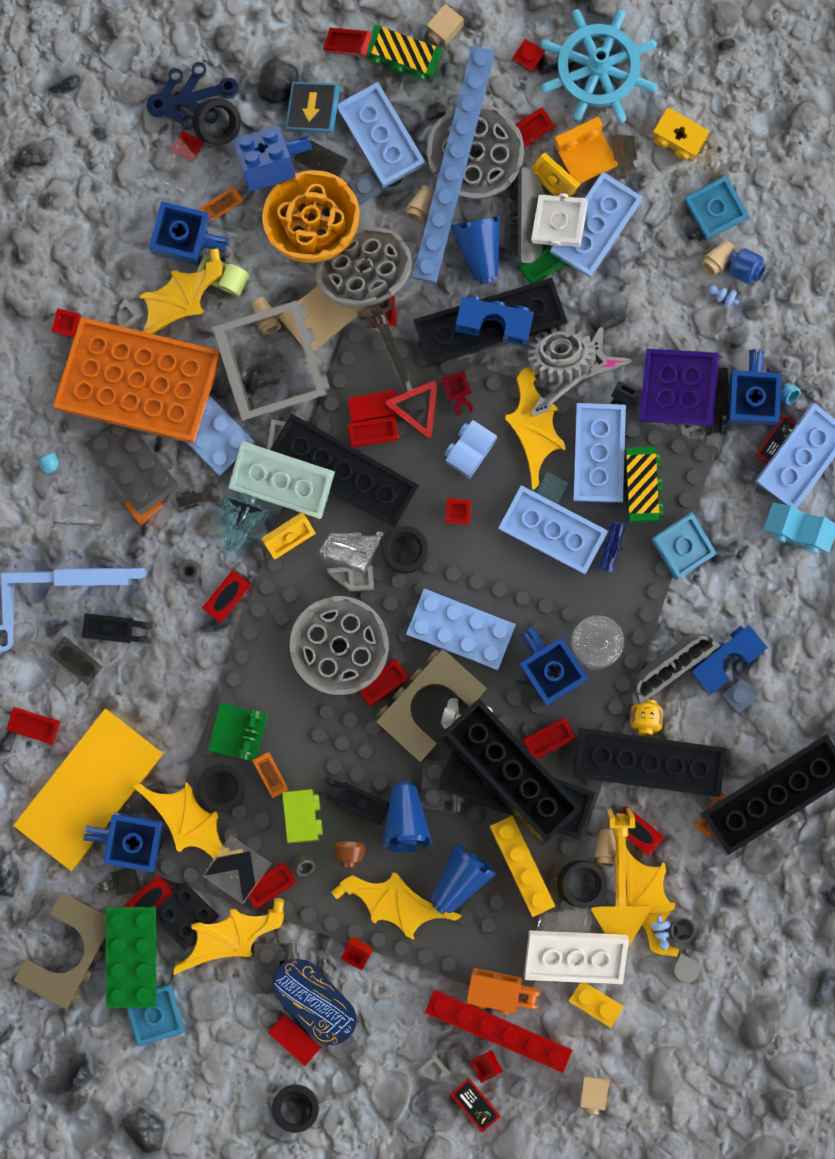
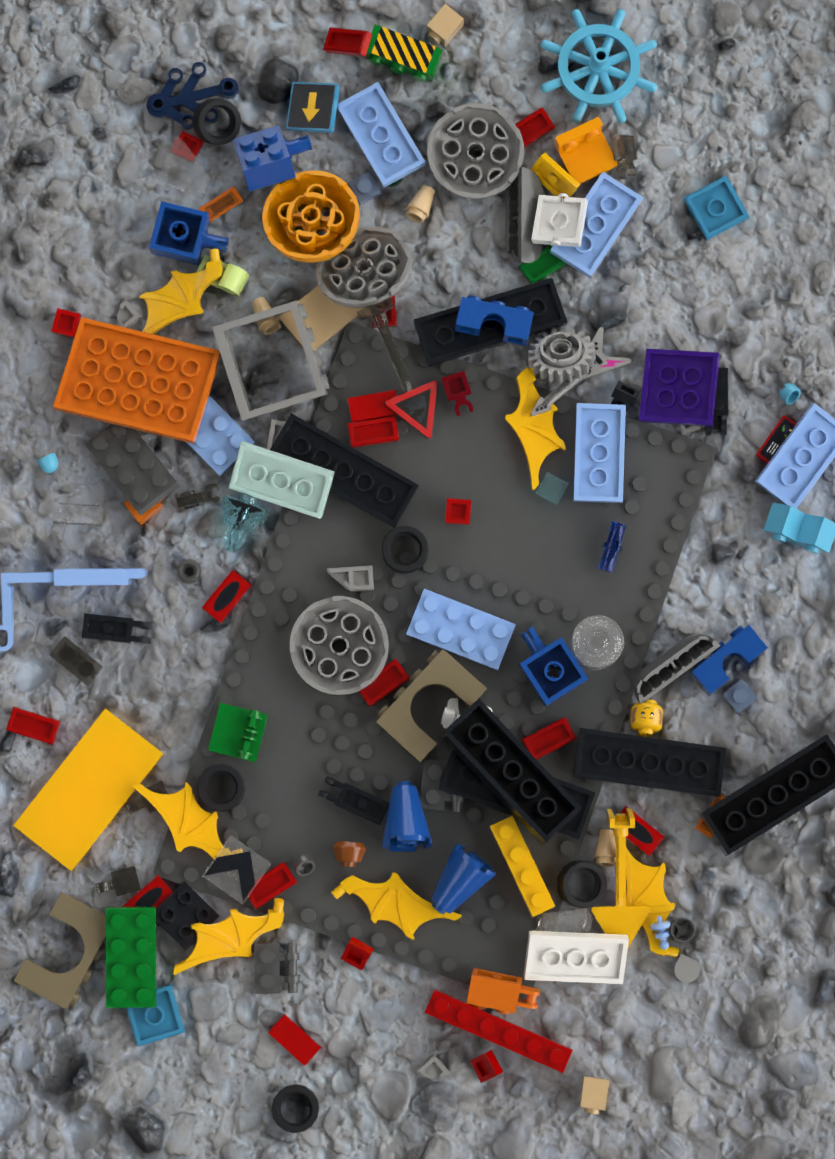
blue brick [84,811,164,872] -> none
sticker [252,752,289,799] -> none
yellow plate [261,512,316,560] -> none
dark blue tile [273,959,357,1045] -> none
lime brick [282,789,323,844] -> none
clear smoke plate [294,140,348,177] -> none
clear wing [319,532,384,574] -> none
medium blue plate [413,45,496,284] -> none
light blue brick [444,420,497,479] -> none
black tile [450,1078,501,1133] -> none
blue cone [451,216,500,284] -> none
light blue plate [498,485,608,575] -> none
red plate [512,39,545,73] -> none
yellow plate [568,982,624,1028] -> none
brick [624,447,663,524] -> none
dark azure tile [650,512,717,580] -> none
yellow brick [651,107,710,161] -> none
tan cone [701,240,735,276] -> none
light blue hair [709,285,739,308] -> none
blue brick [727,349,782,427] -> none
blue head [728,248,766,284] -> none

